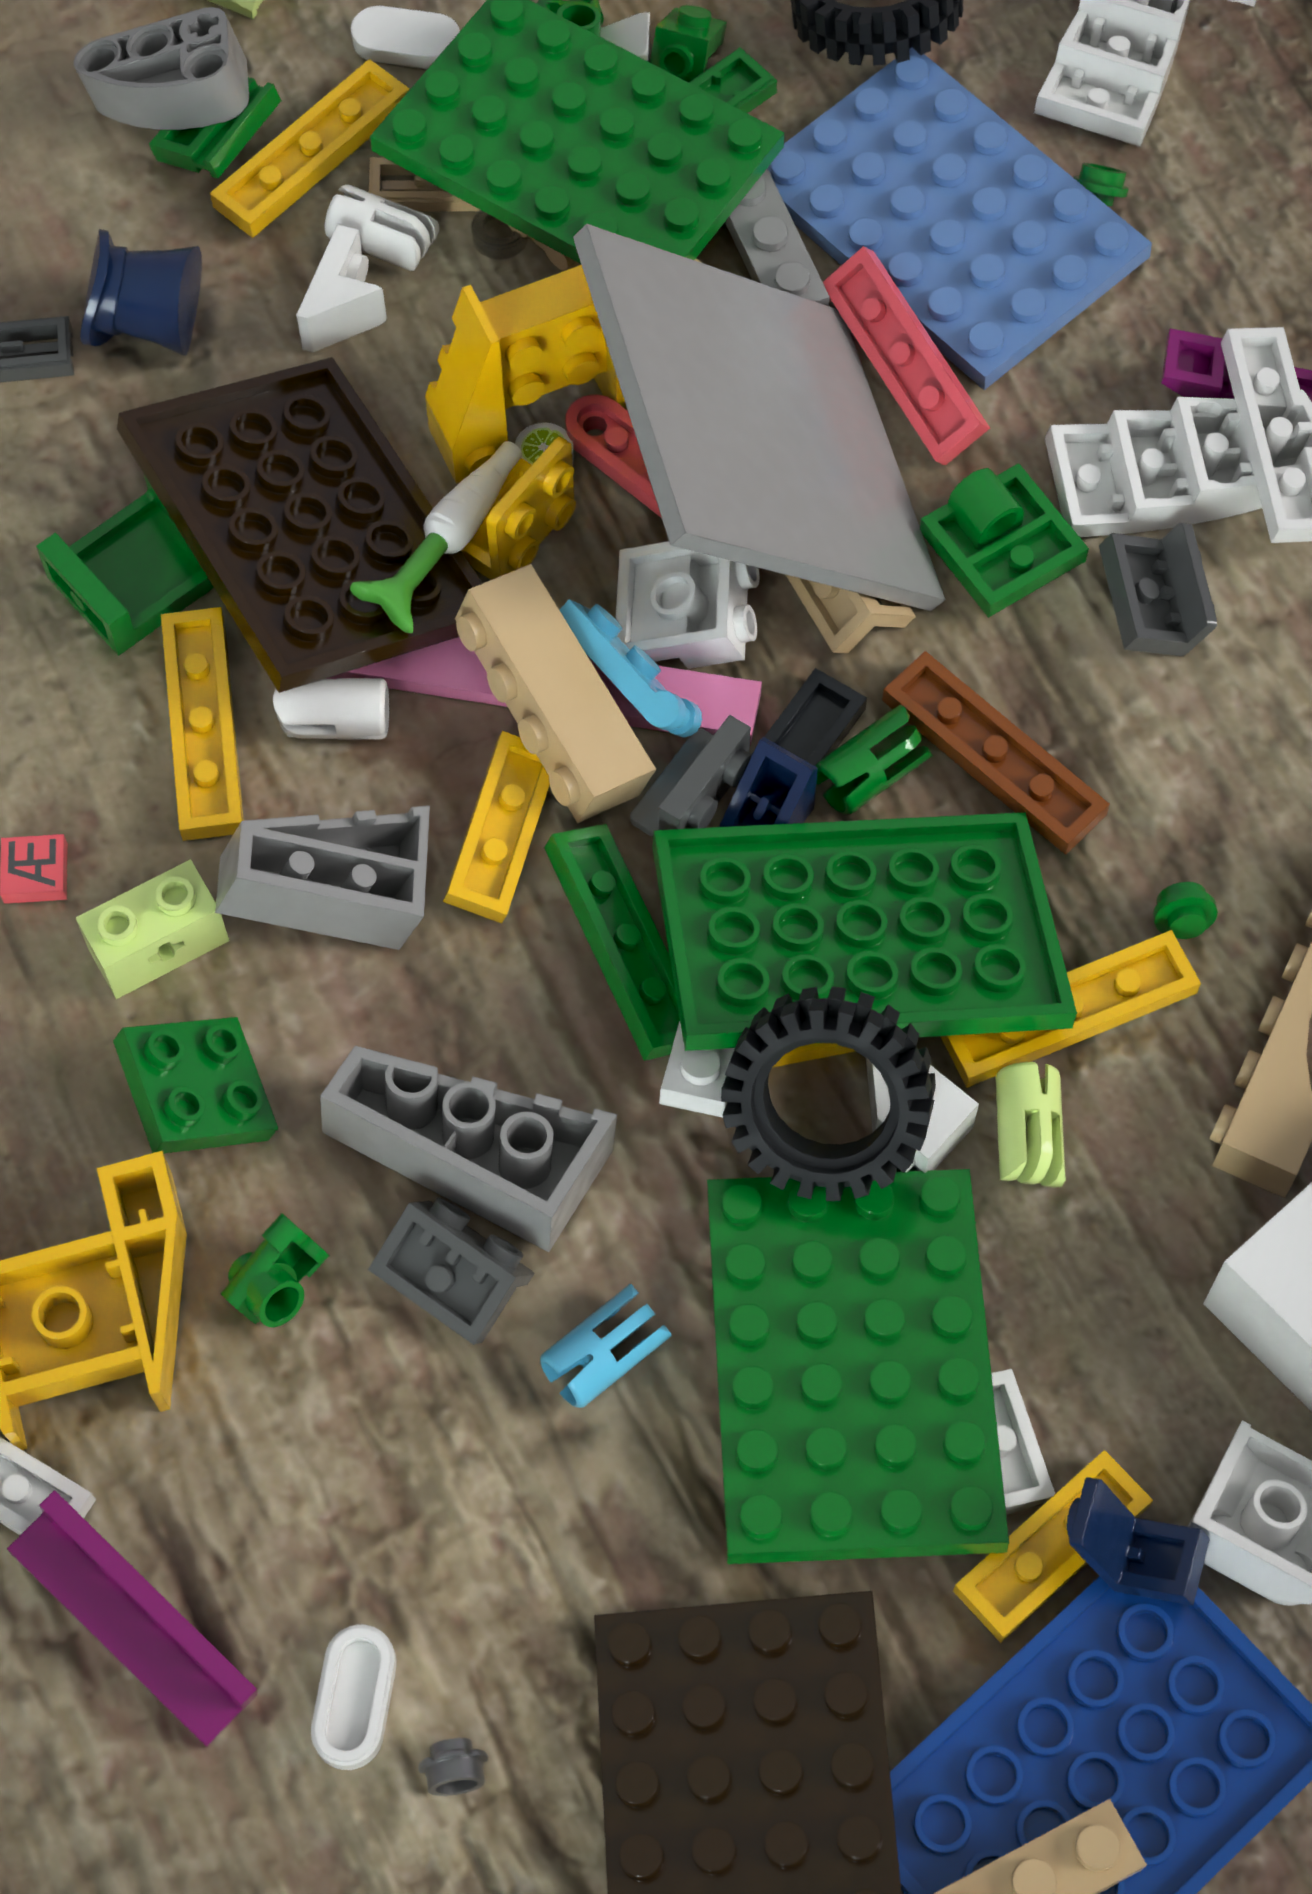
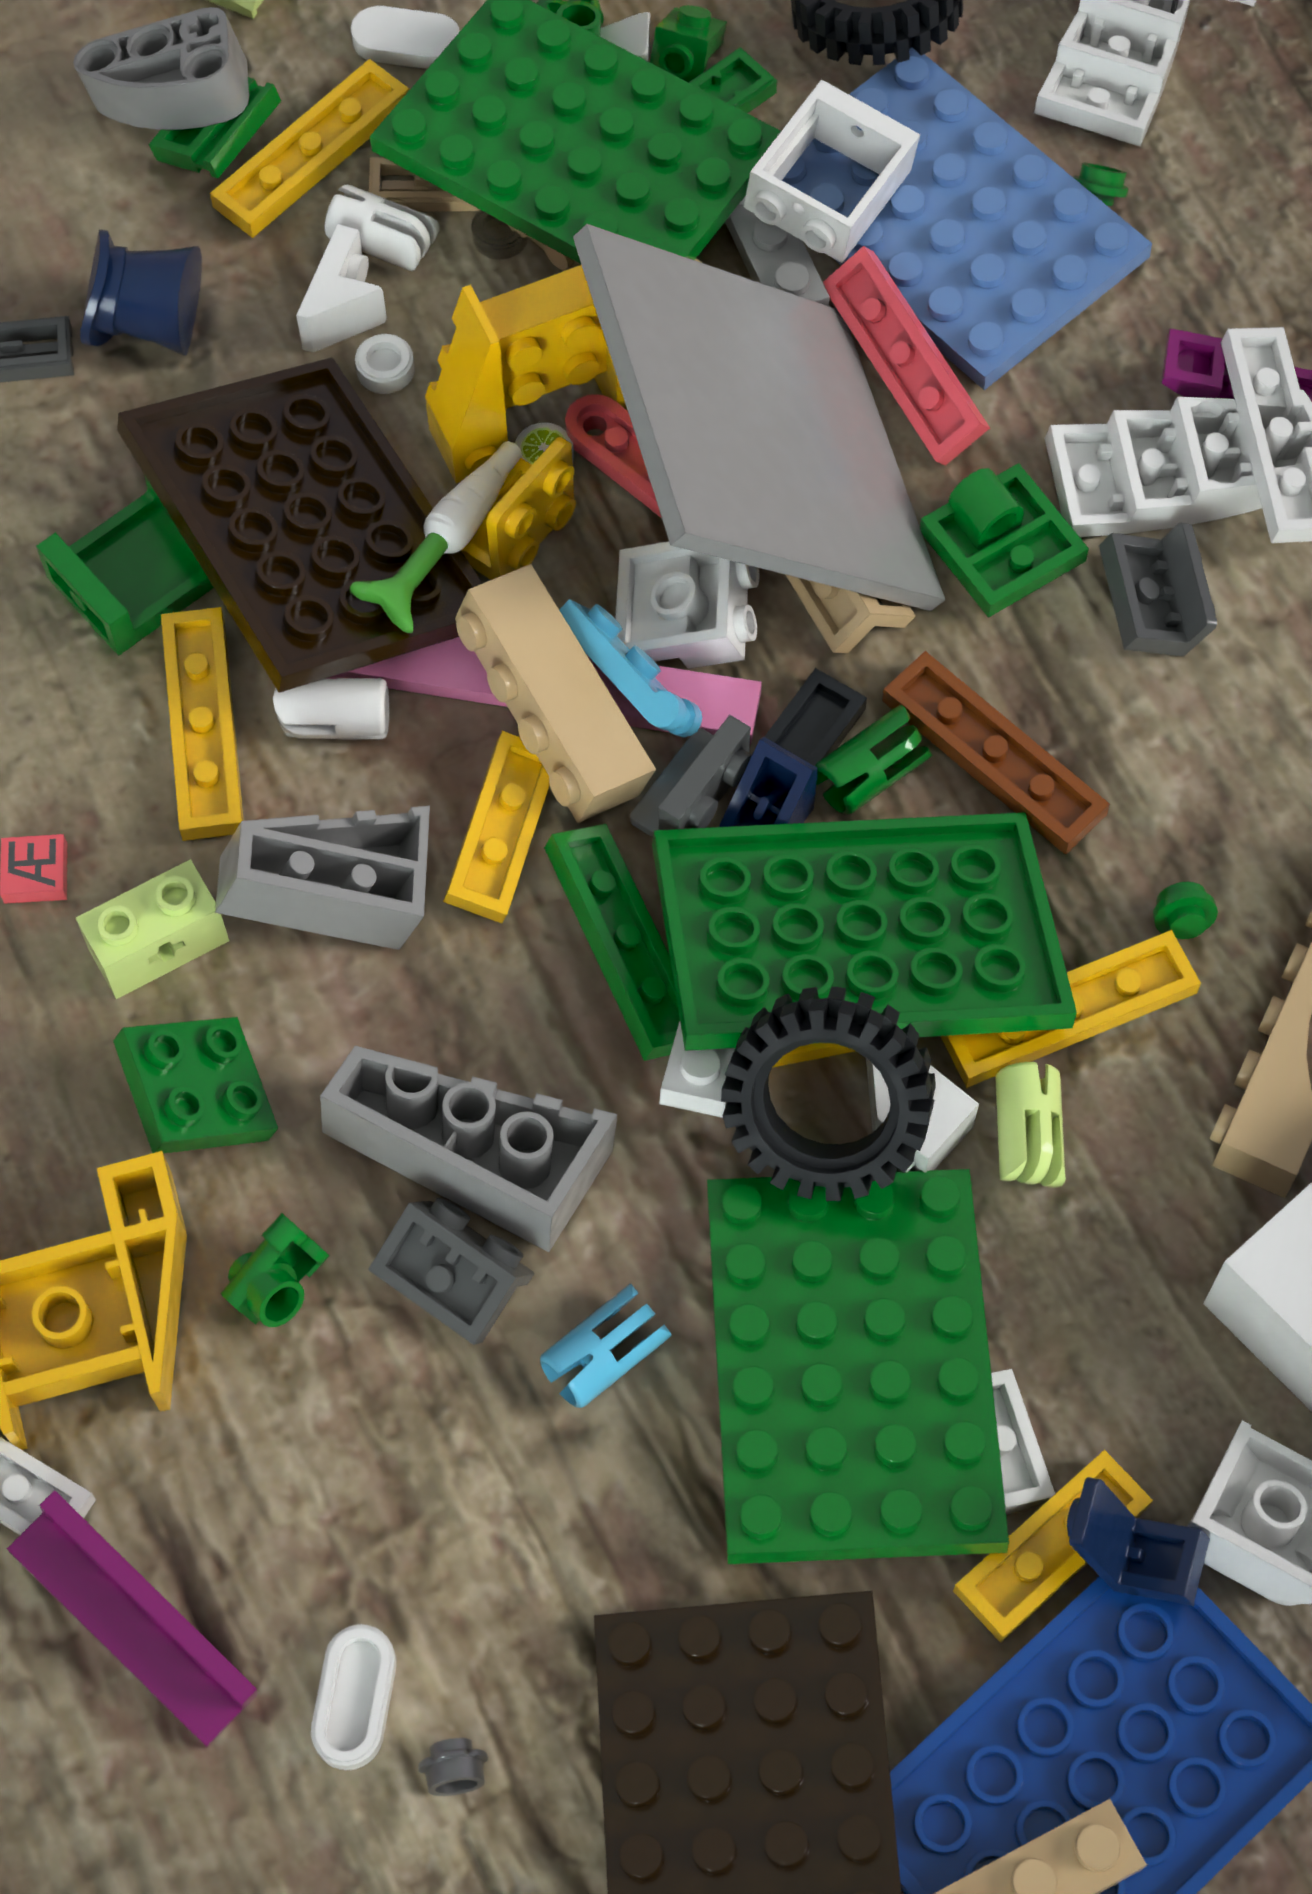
none -> white tile [355,334,415,394]
none -> white window [744,79,920,263]

